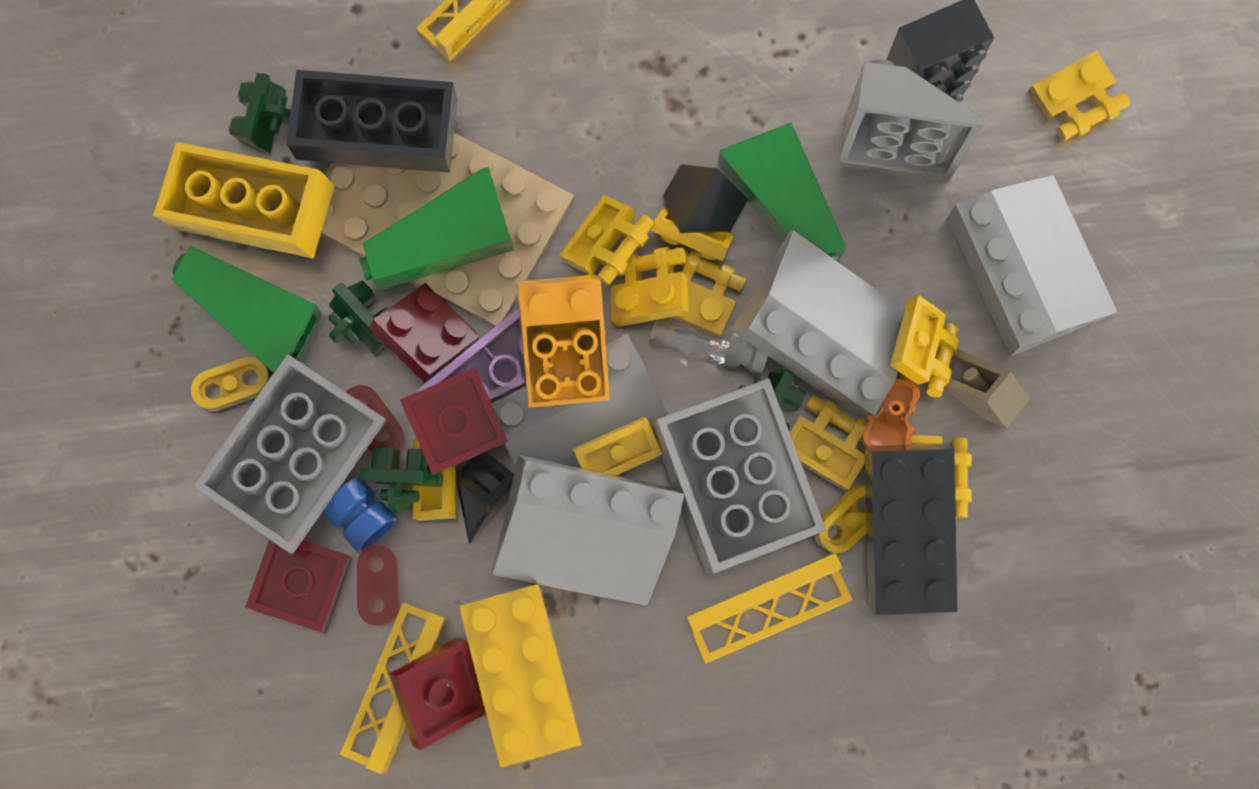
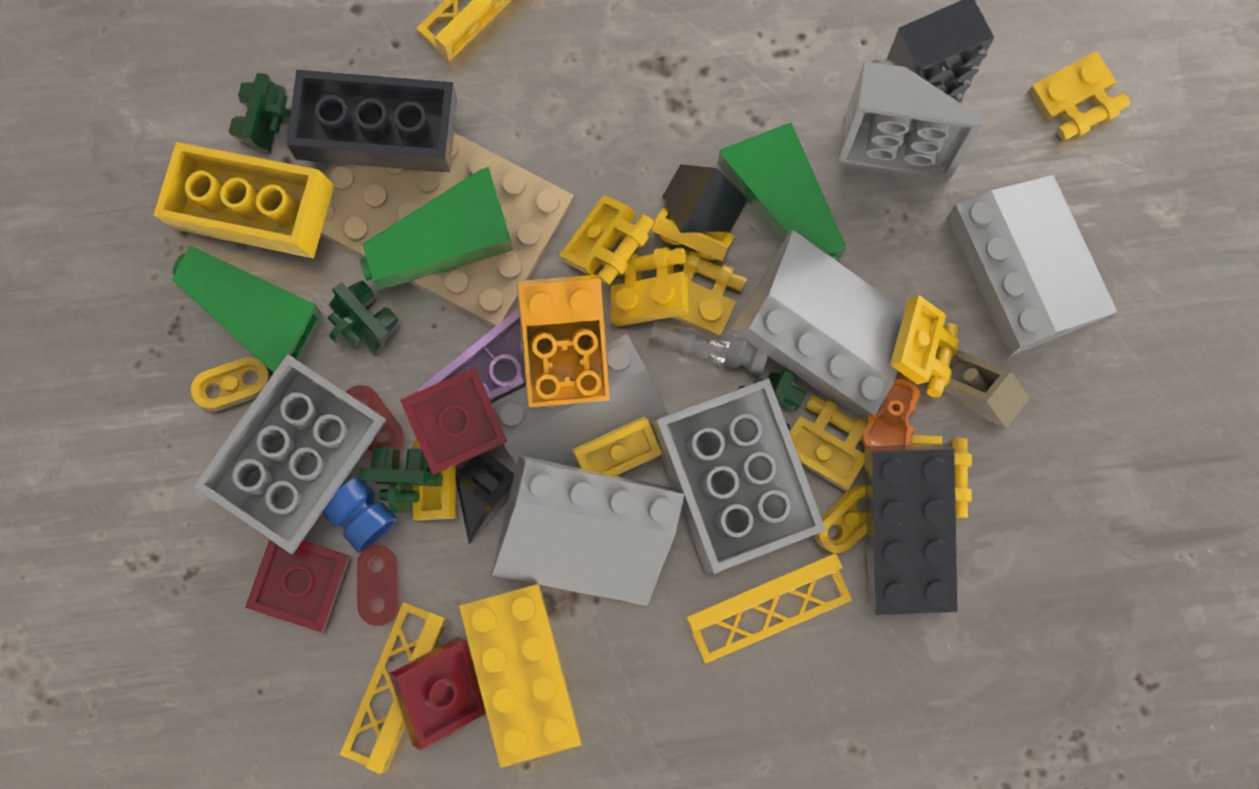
dark red plate [369,282,480,383] -> none

